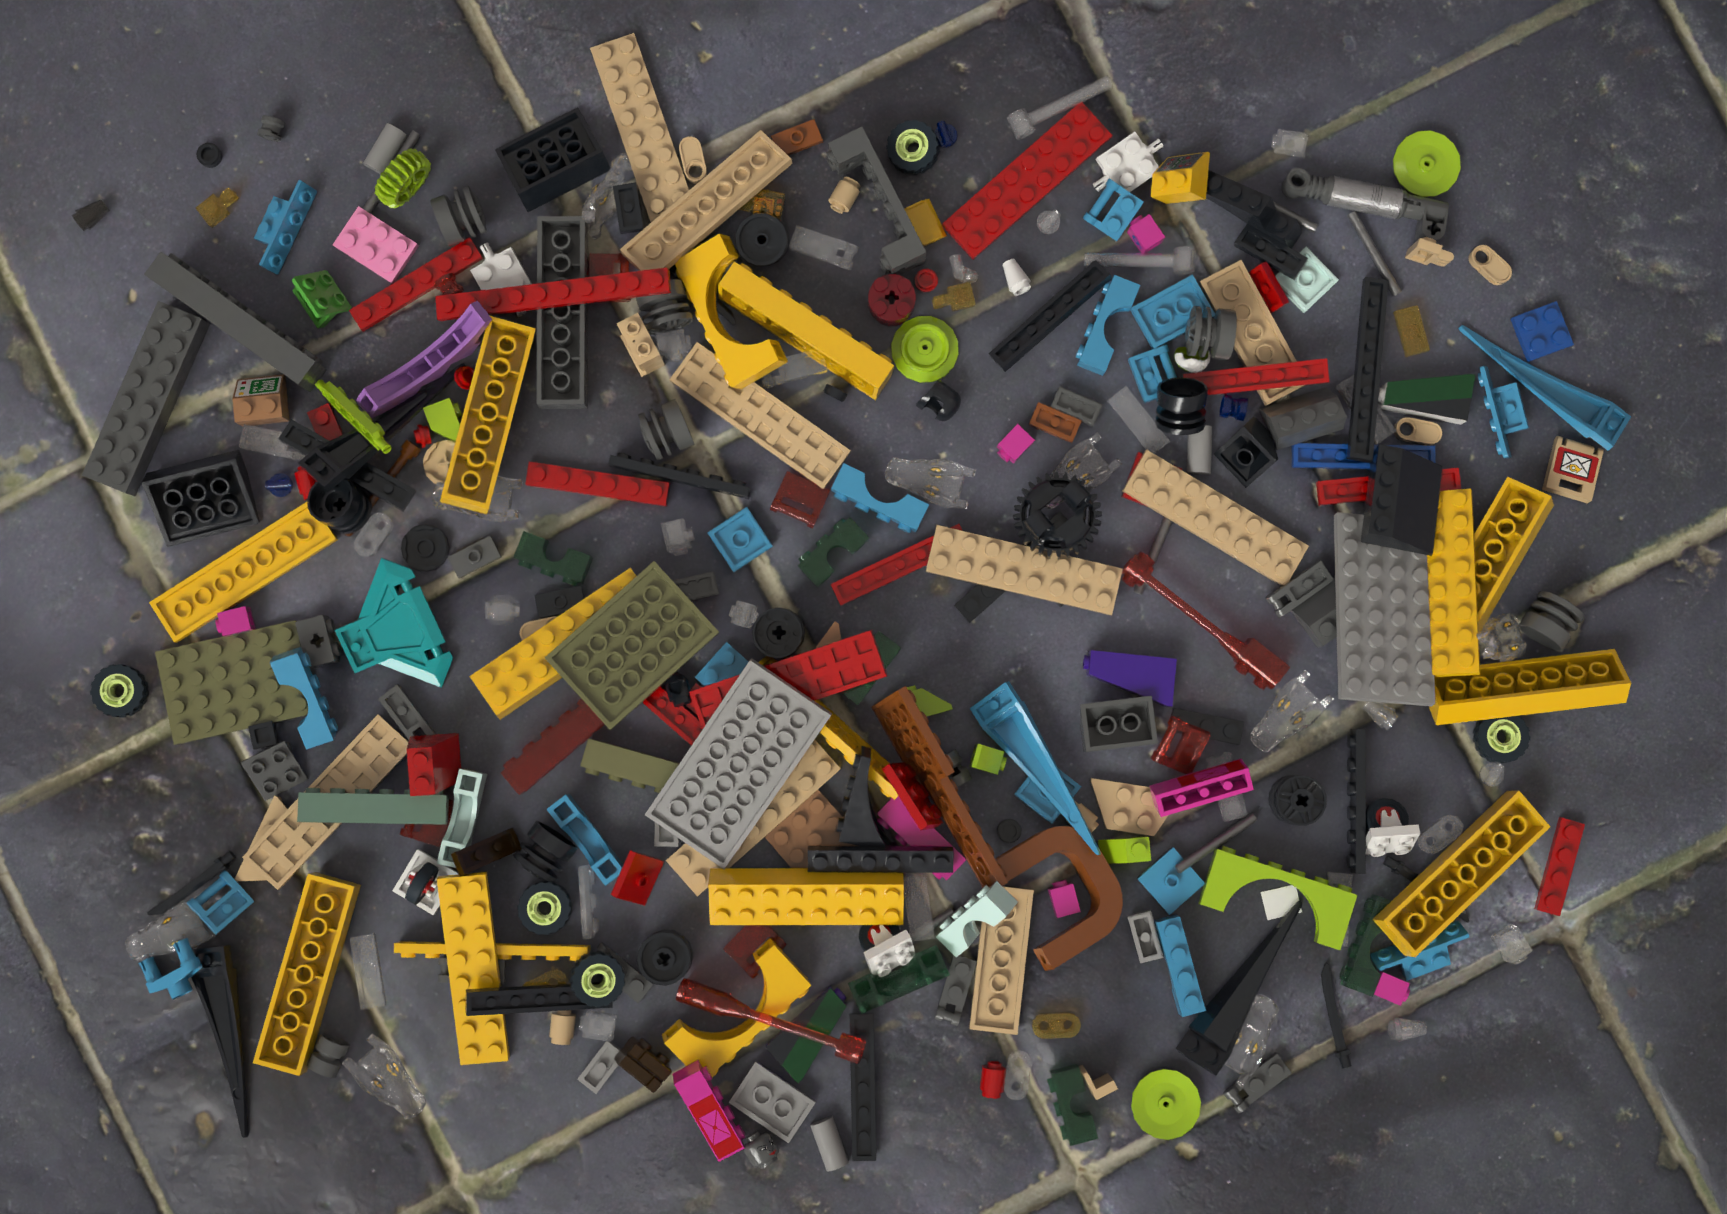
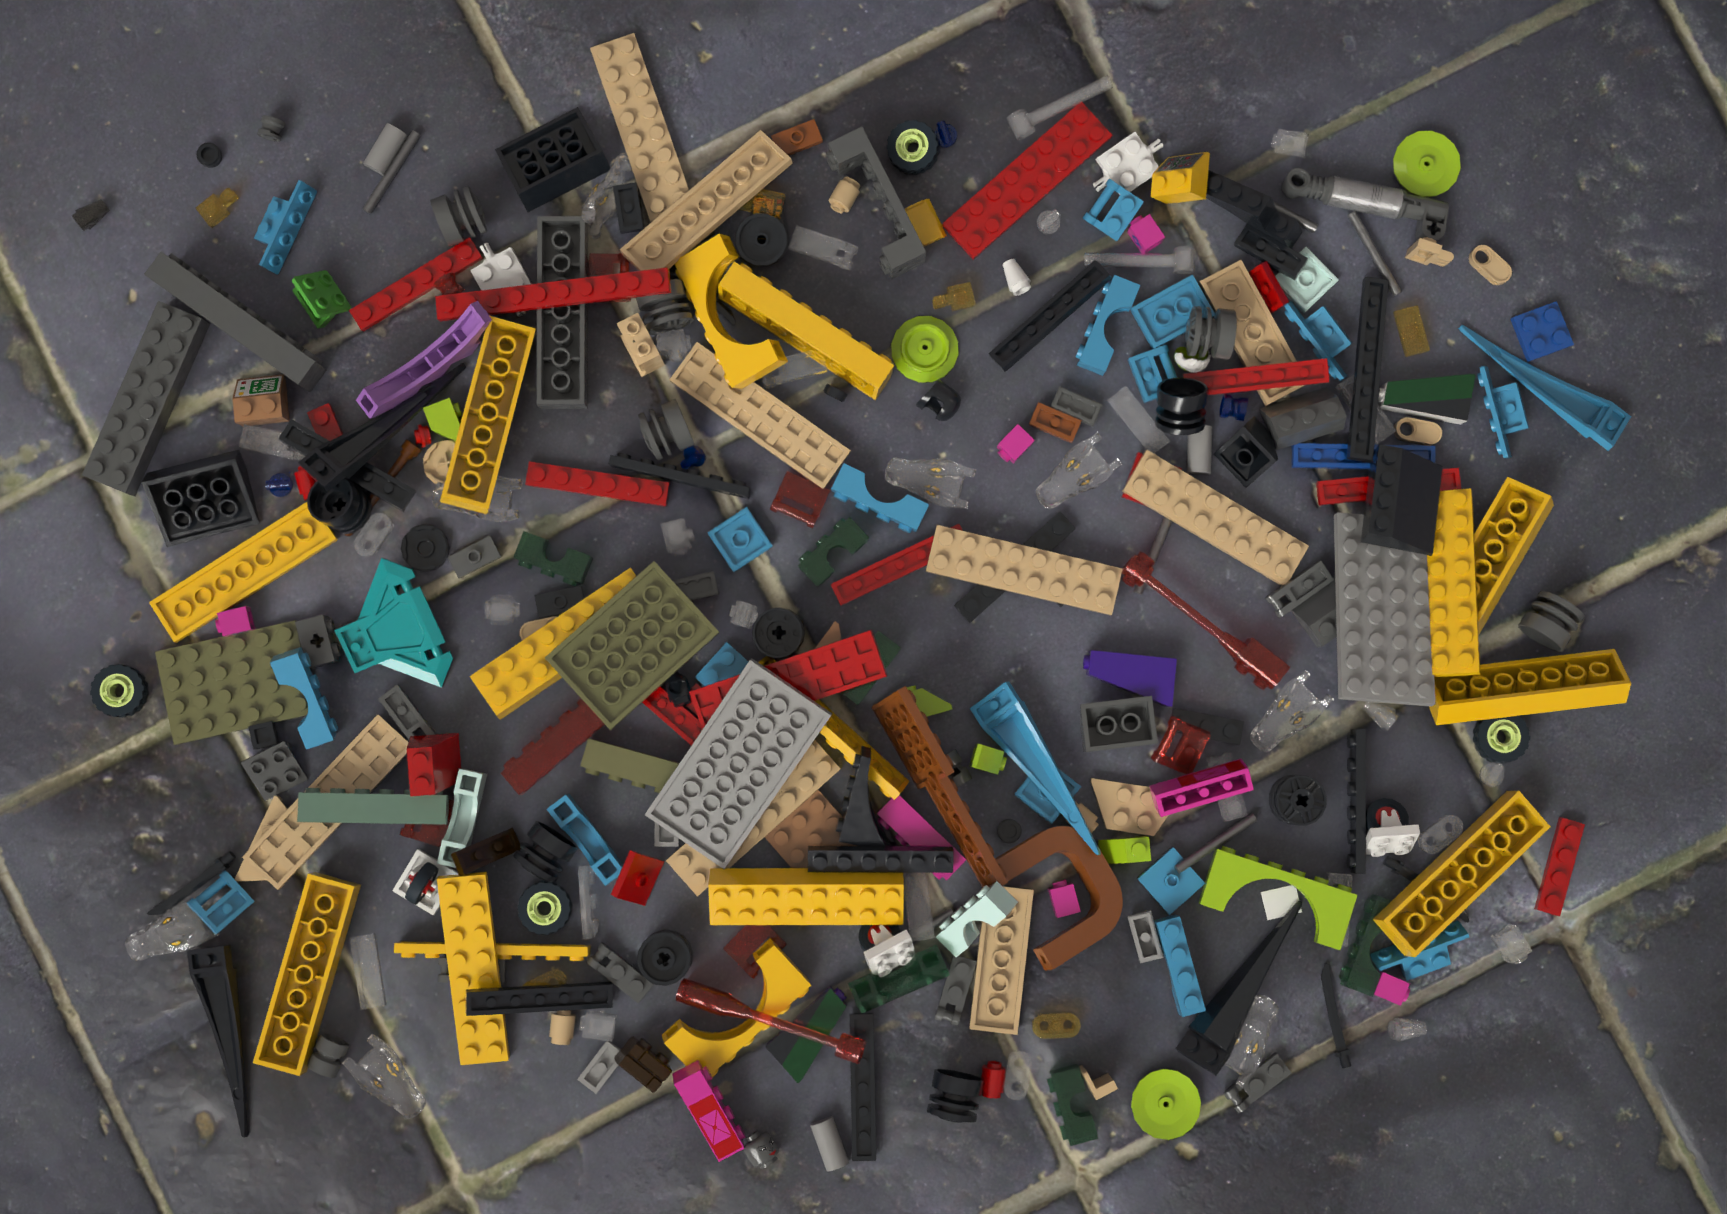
dark azure connector [139,938,203,1000] -> none
lime plate [315,380,392,454] -> none
bright pink plate [333,206,419,284] -> none
lime gear [375,148,431,208] -> none
red plate [454,366,475,390] -> none
black wheel [569,951,625,1008] -> none
tan piece [679,136,707,184] -> none
light grey plate [728,1061,816,1143] -> none
dark red brick [868,274,916,326] -> none
red plate [882,762,943,831] -> none
red plate [915,268,938,292] -> none
clear arm [949,254,978,284] -> none
black piece [1013,472,1102,559] -> none
clear animal [1476,613,1527,662] -> none
container [1542,436,1604,503] -> none
none -> clear blue plate [680,445,706,469]
none -> black wheel [927,1069,984,1123]
none -> dark azure bracket [1284,301,1352,381]

